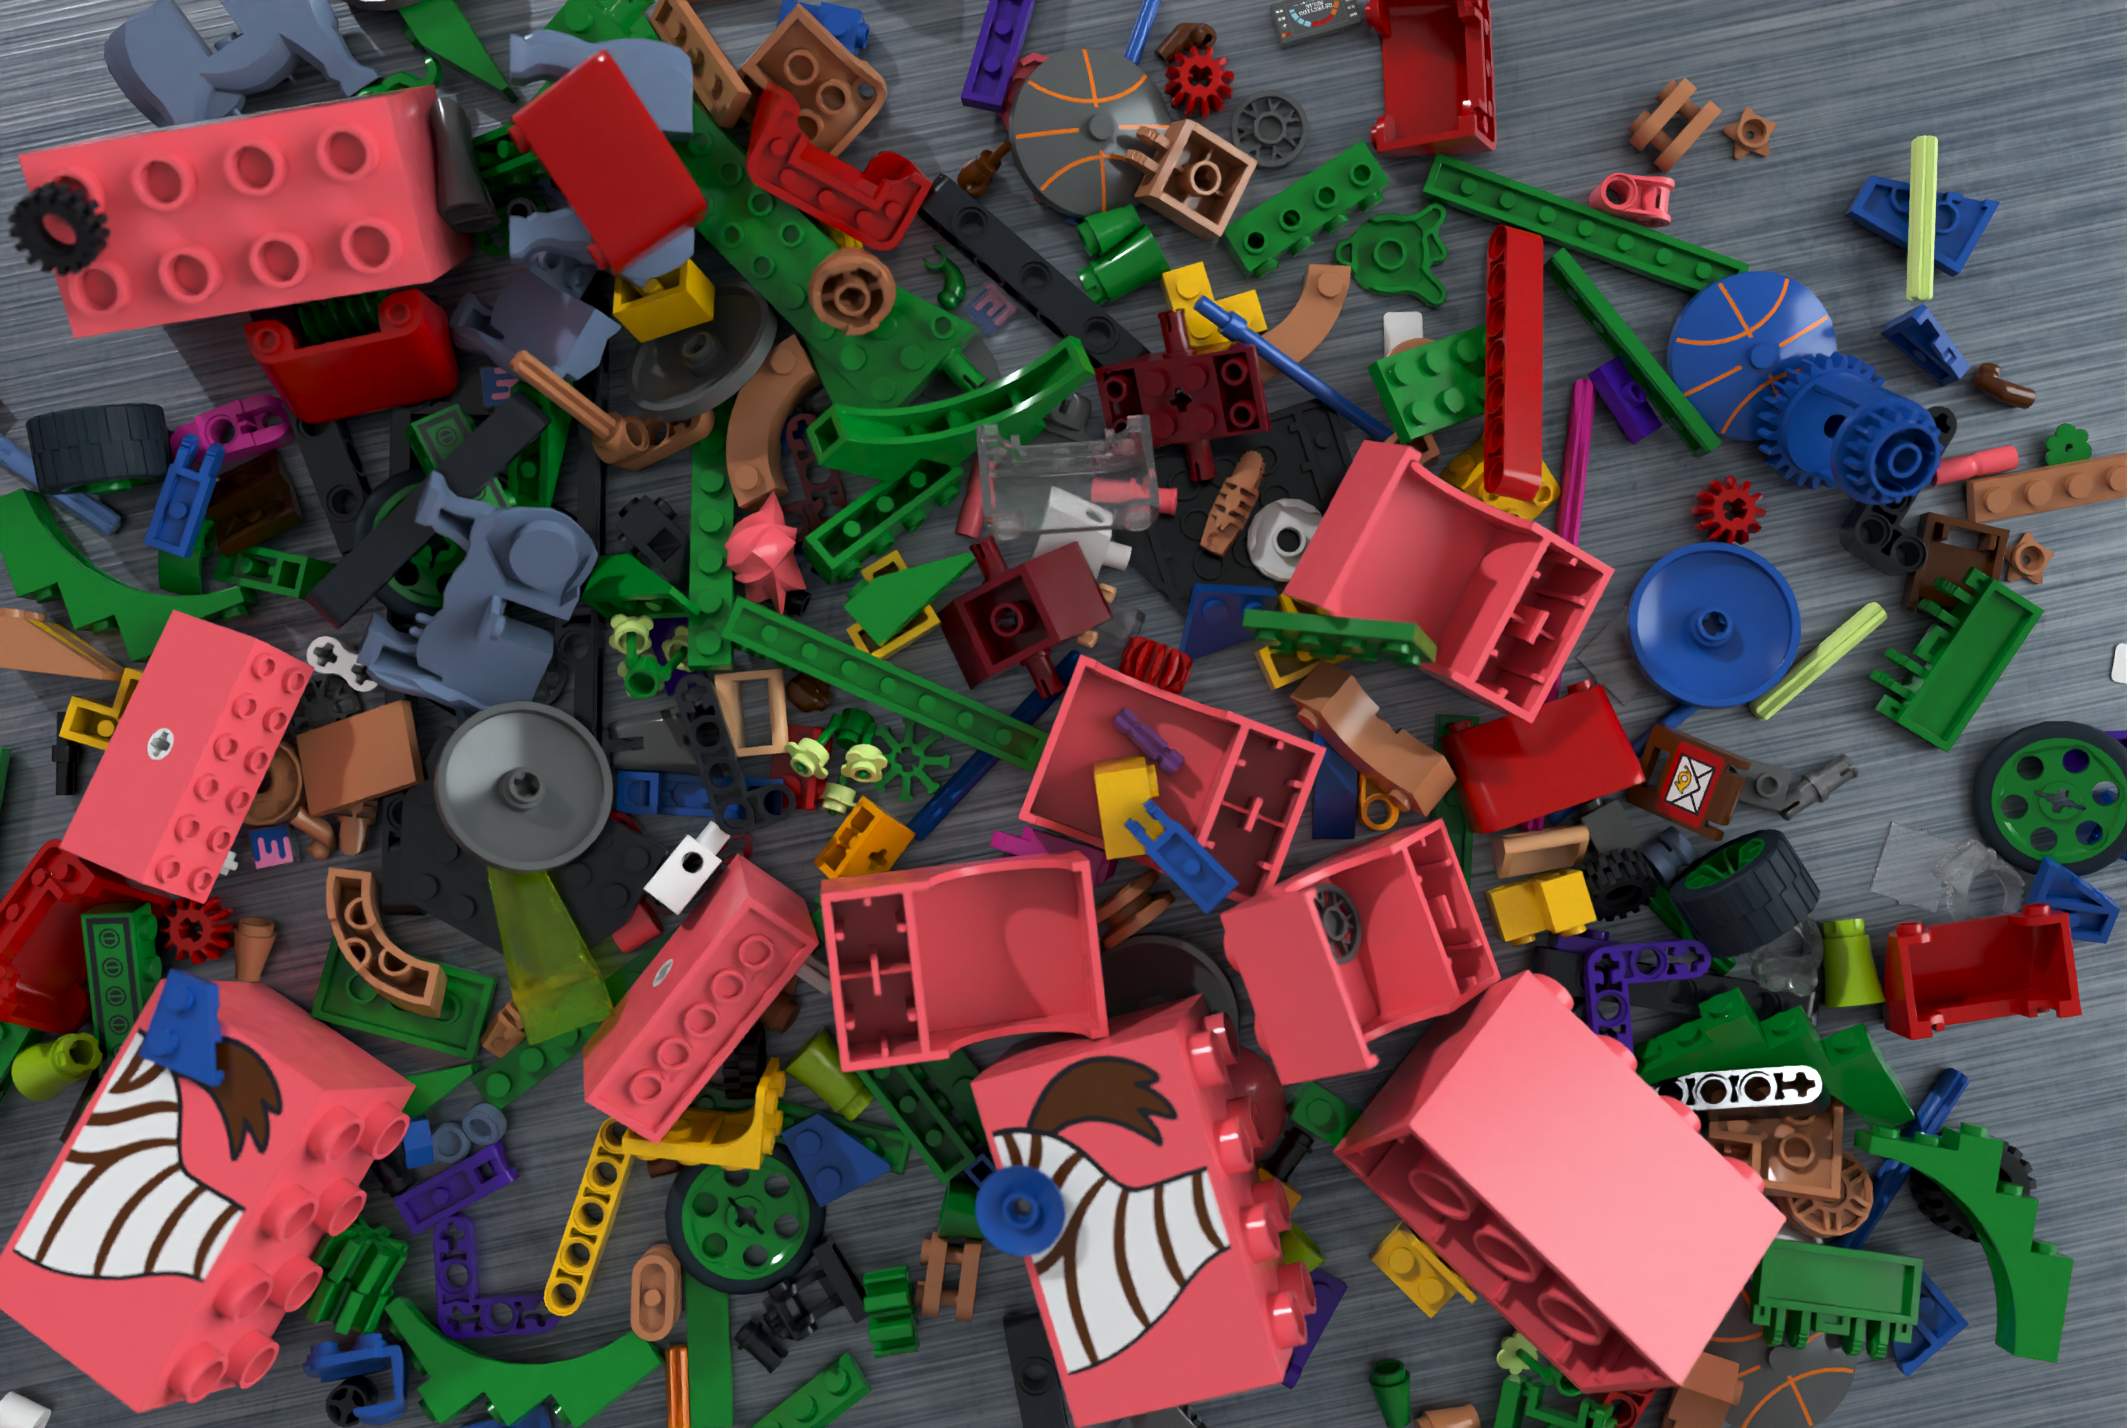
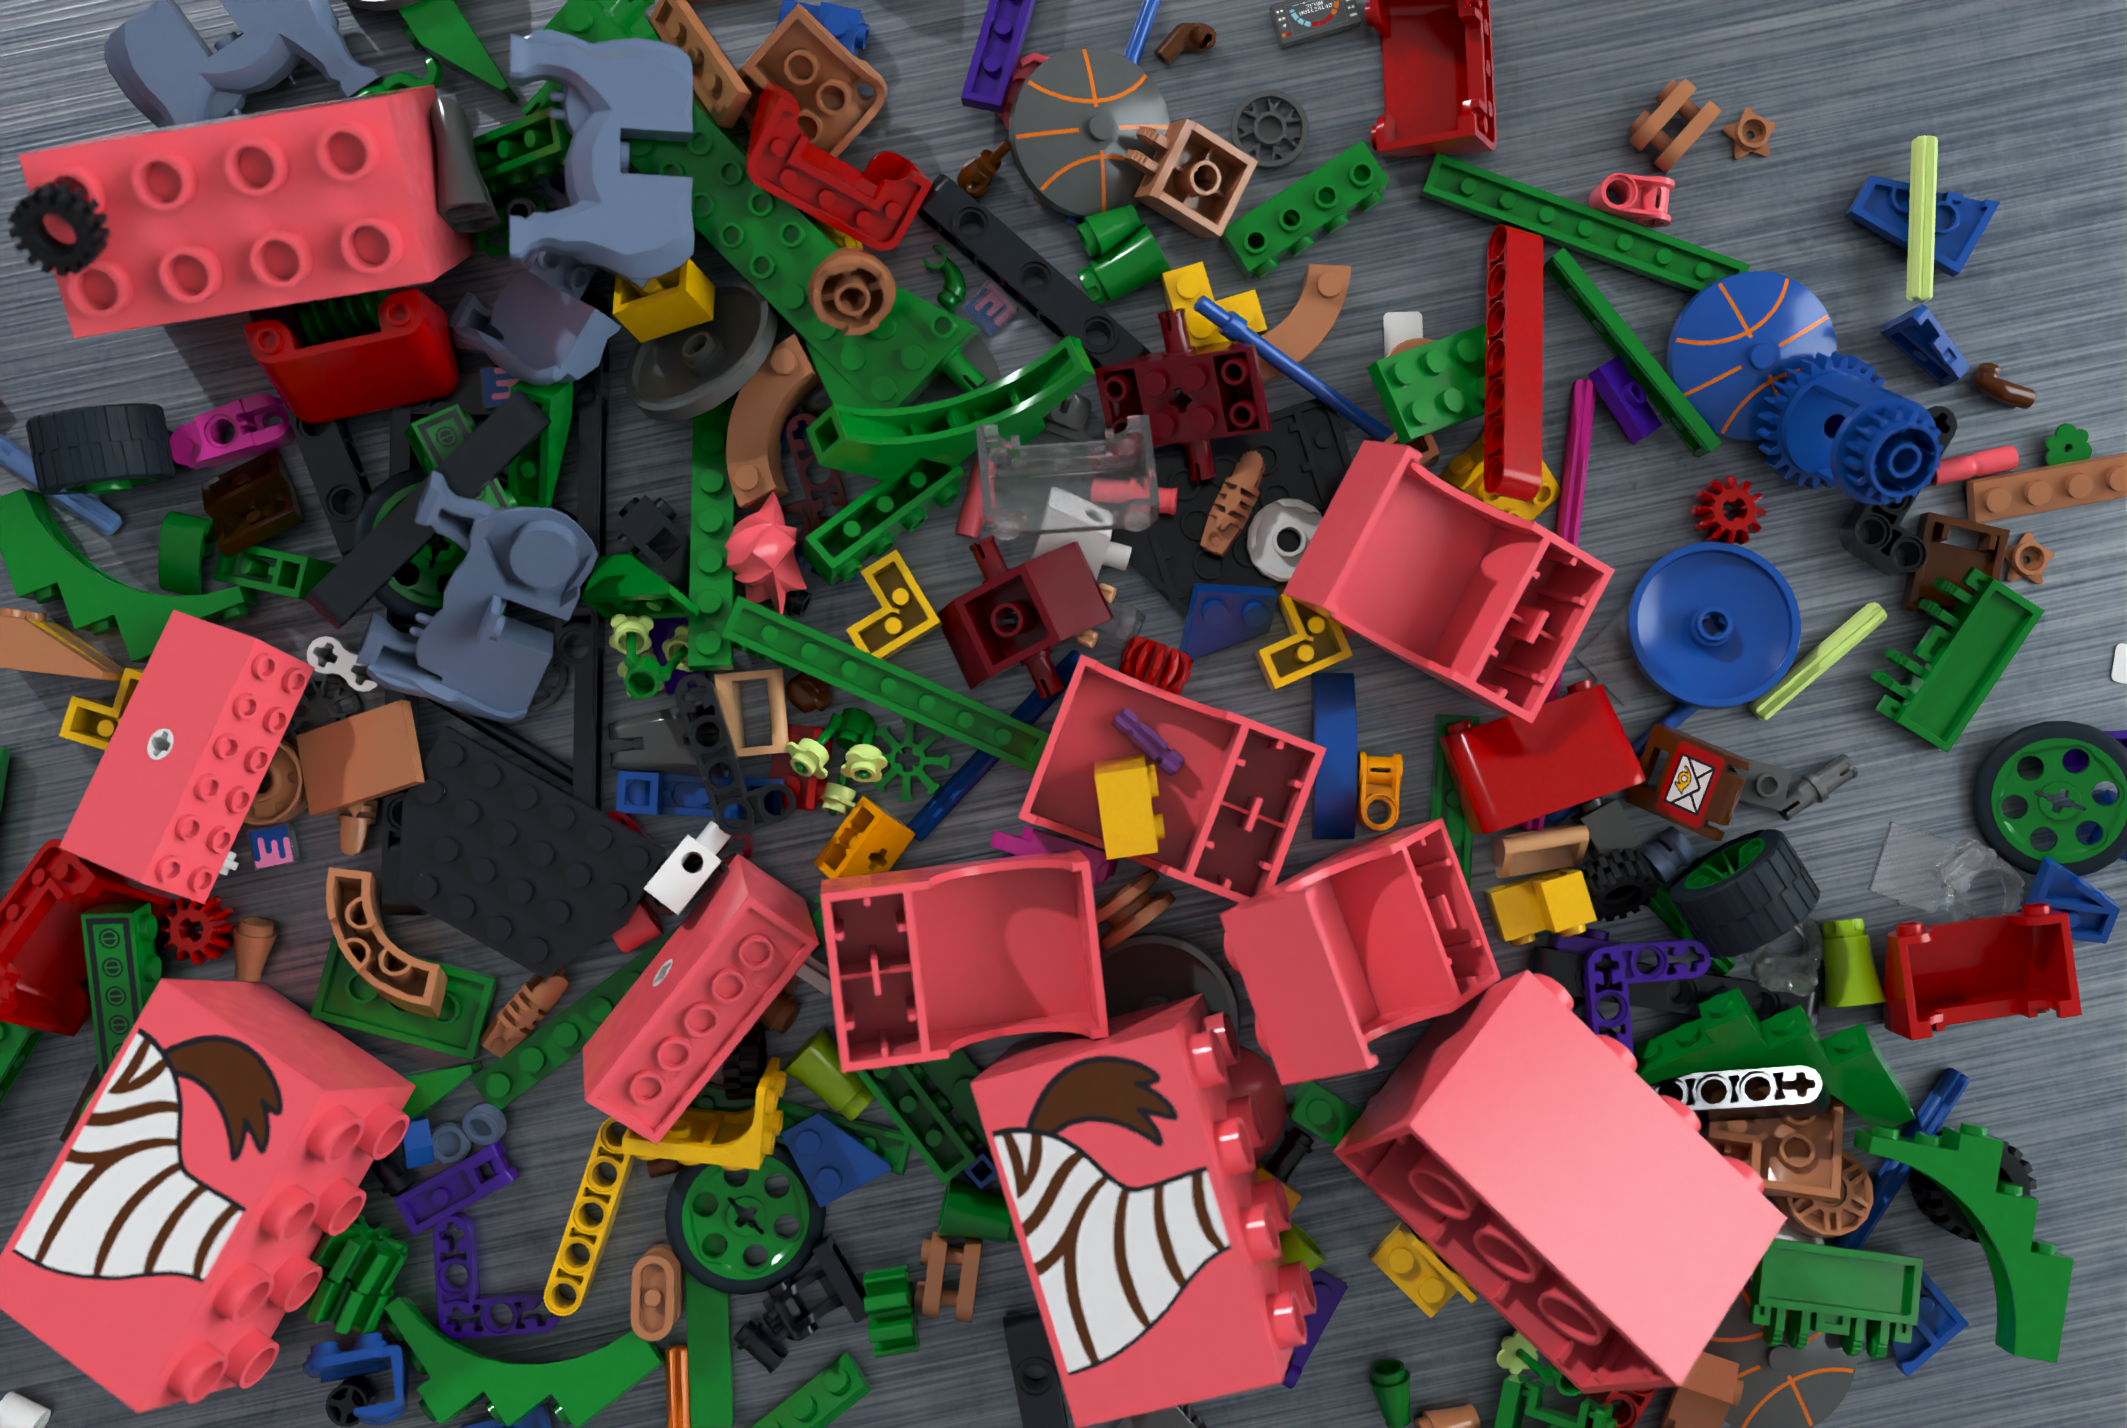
lime plant [12,1032,103,1101] -> none
black bar [52,712,79,795] -> none
blue wing [138,969,224,1086] -> none
blue hinge [143,433,226,558] -> none
nougat arm [288,805,337,861] -> none
dark grey dish [434,701,613,874] -> none
clear neon green plate [455,706,615,1046] -> none
red windscreen [507,49,708,277] -> none
nougat axle [510,350,650,464] -> none
nougat beam [613,409,715,472] -> none
green slope [843,552,976,647] -> none
blue dish [975,1165,1066,1256] -> none
blue hinge [1123,798,1239,915] -> none
red gear [1164,45,1234,120] -> none
green plate [1242,609,1437,668] -> none
nougat brick [1290,660,1457,817] -> none
dark grey wheel [1312,883,1362,965] -> none
green tile [1333,202,1448,308] -> none

